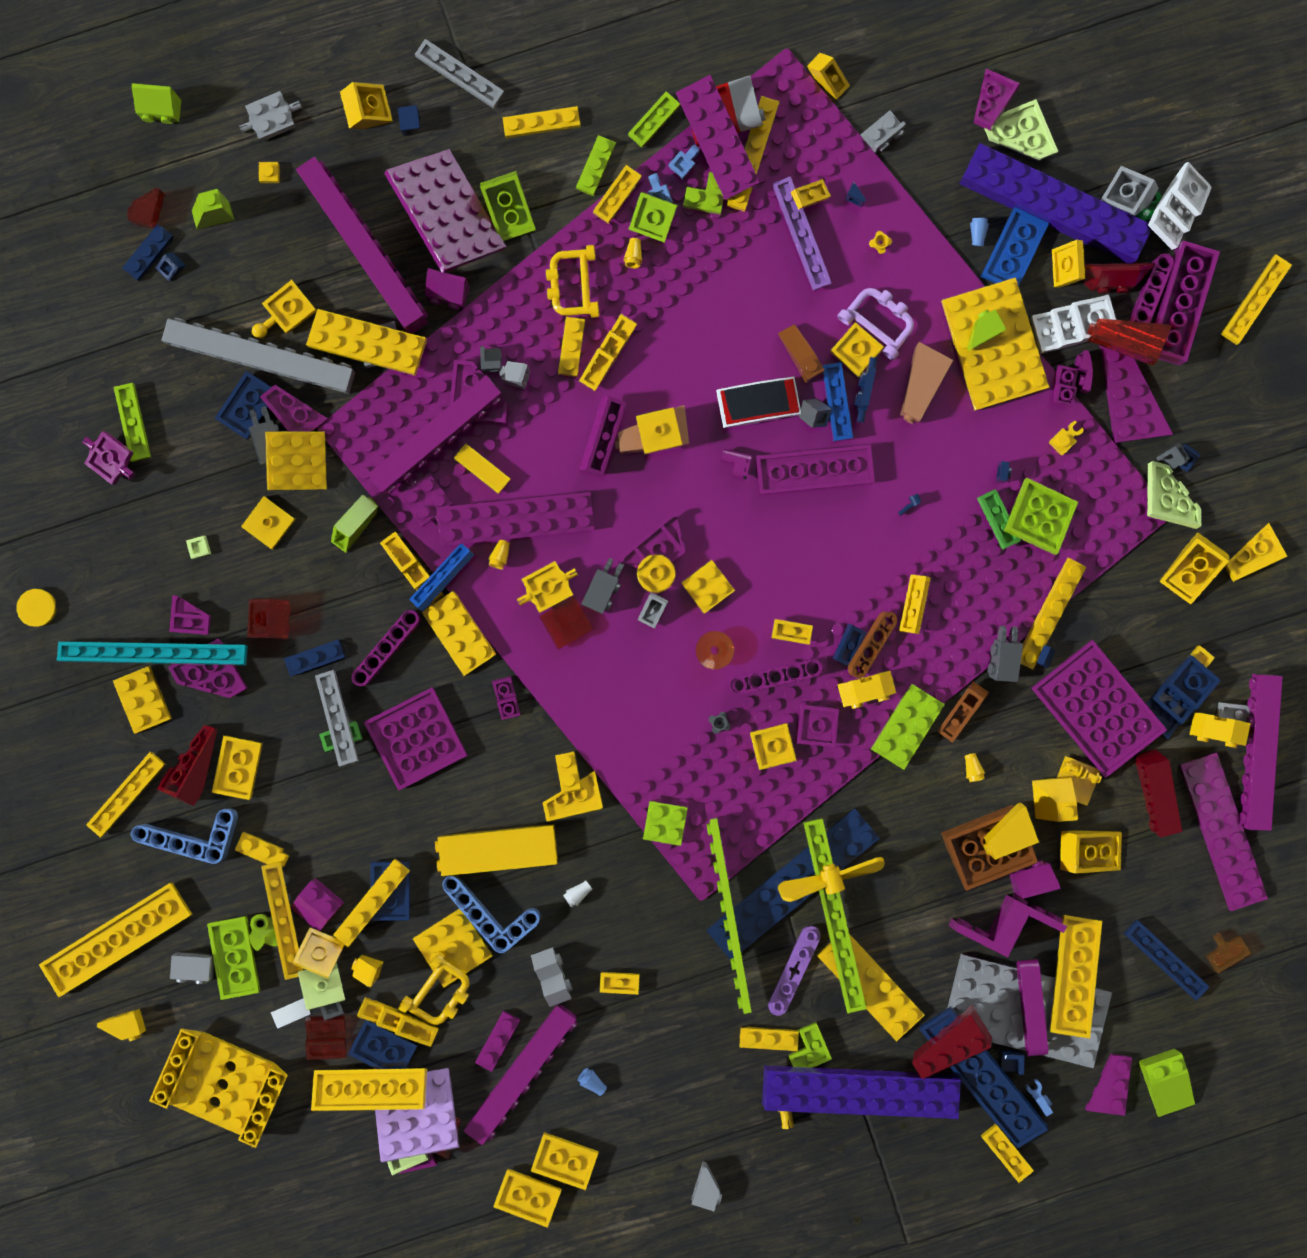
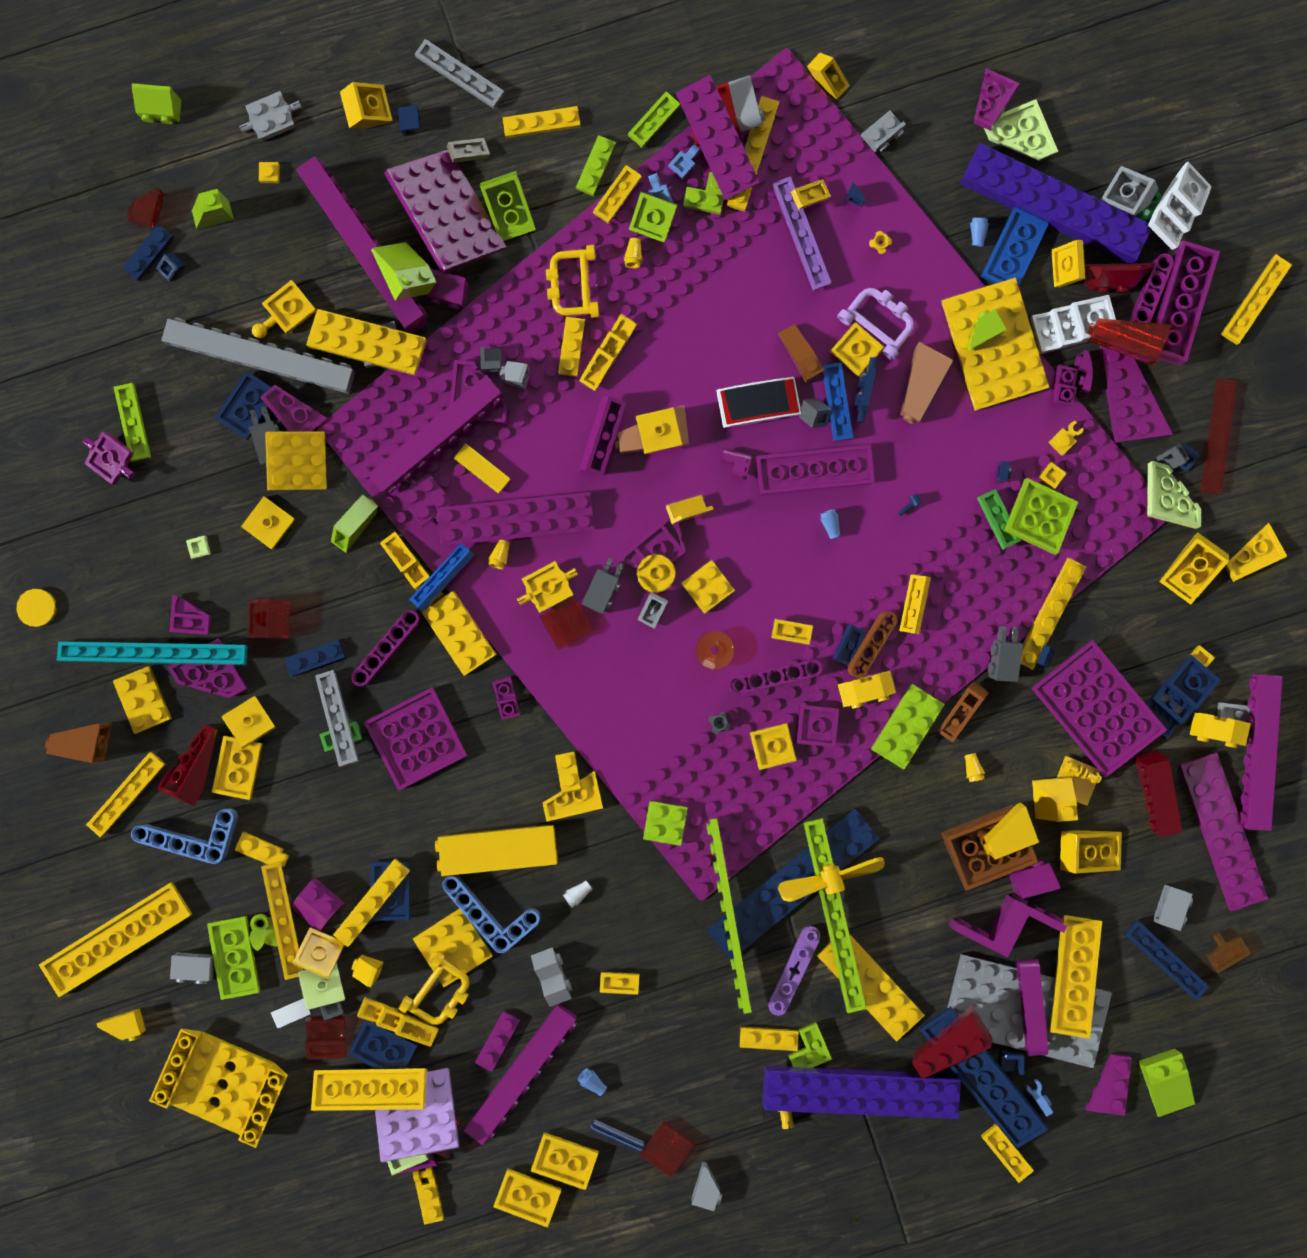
none -> dark orange slope [45,723,112,763]
none -> yellow plate [221,696,276,749]
none -> lime slope [371,242,436,301]
none -> yellow plate [413,1167,444,1225]
none -> dark tan plate [447,138,490,163]
none -> dark blue axle [590,1120,645,1153]
none -> clear red slope [639,1121,695,1177]
none -> yellow panel [666,495,714,524]
none -> medium blue cone [820,509,841,539]
none -> yellow plate [1038,462,1066,489]
none -> light grey brick [1153,885,1193,931]
none -> clear red plate [1200,379,1238,495]

